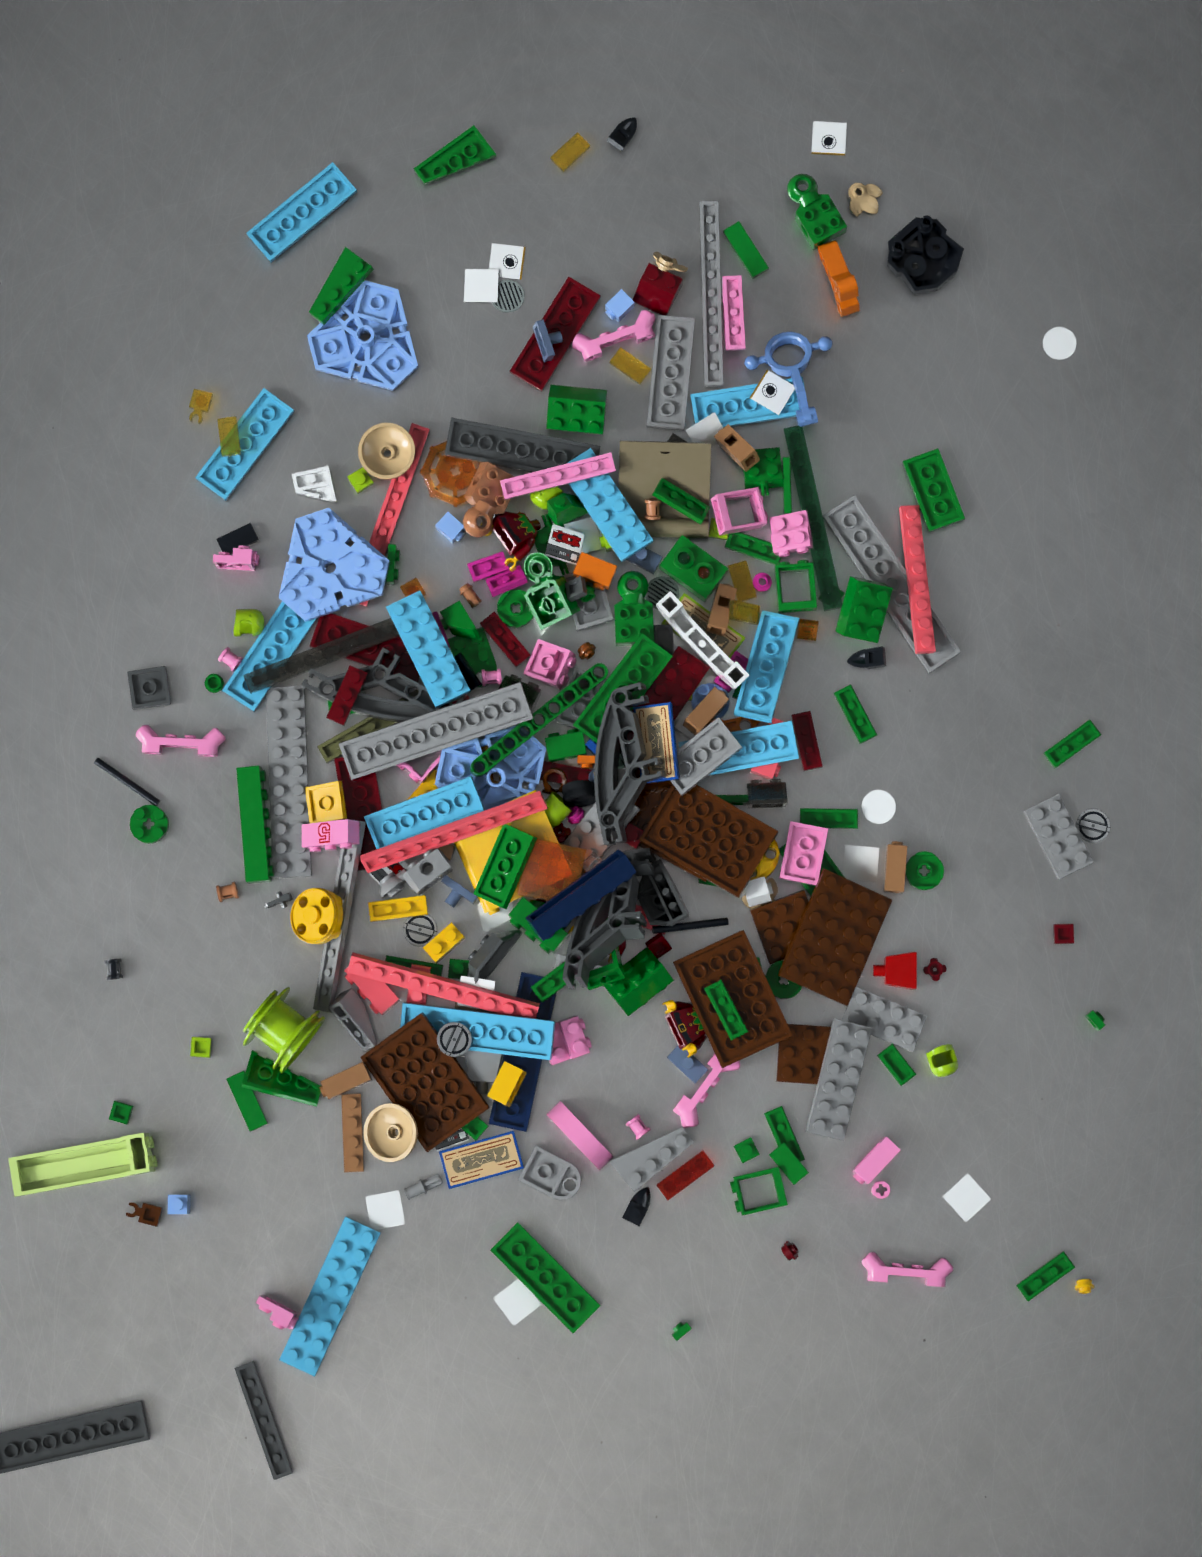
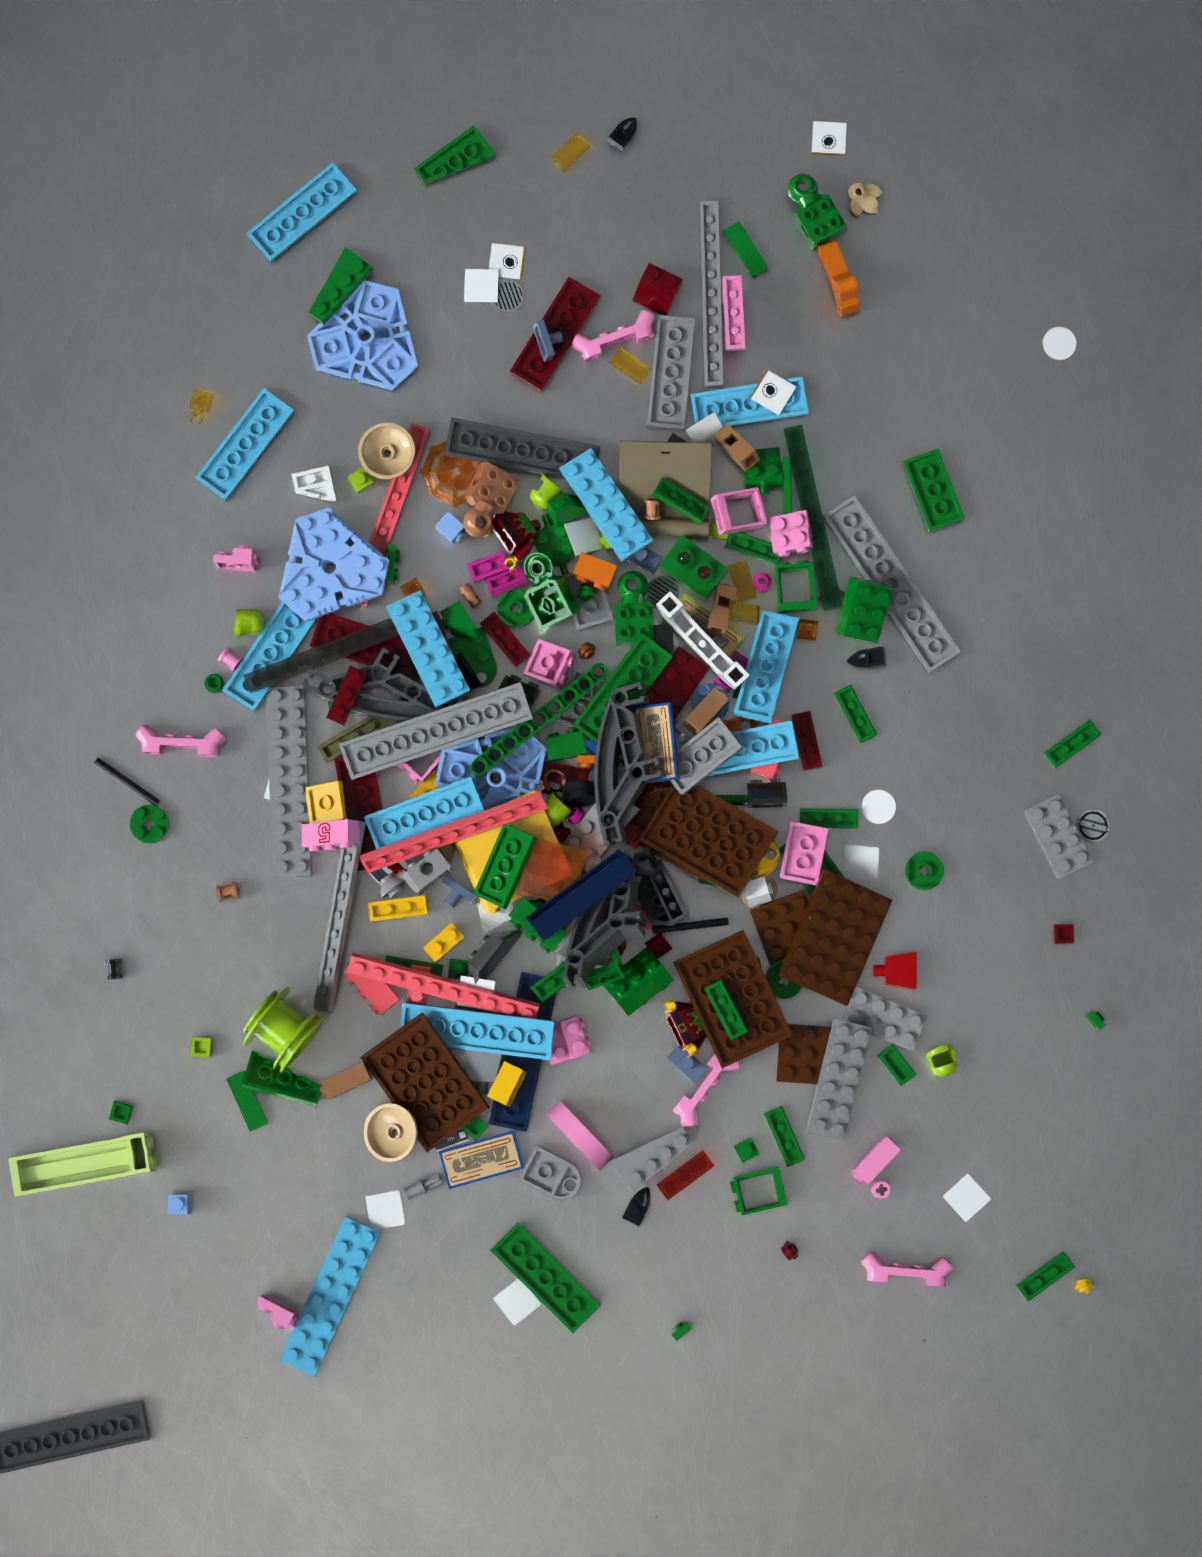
reddish brown plate [126,1202,163,1227] -> none
dark grey plate [127,666,171,710] -> none
black tile [216,523,259,554] -> none
clear yellow tile [217,416,241,457] -> none
dark grey plate [234,1361,293,1480] -> none
green brick [236,766,274,884] -> none
dark grey piece [264,891,293,909] -> none
yellow piece [290,888,343,944] -> none
light grey slope [328,988,377,1051] -> none
medium nougat plate [341,1094,364,1172] -> none
light grey sticker [403,914,437,947] -> none
light grey sticker [437,1022,472,1057] -> none
bright pink bush [481,668,502,686] -> none
bright pink plate [500,452,616,500] -> none
sticker [545,524,585,565] -> none
green piece [546,385,607,434] -> none
dark grey plate [565,576,587,602] -> none
light blue brick [605,289,635,322] -> none
bright pink bush [626,1114,651,1140] -> none
tan plate [653,252,688,272] -> none
medium blue piece [744,332,833,427] -> none
green tile [769,1143,809,1185] -> none
medium nougat brick [883,841,907,893] -> none
black brick [887,215,964,294] -> none
coral plate [899,505,936,654] -> none
dark red plate [923,958,947,981] -> none

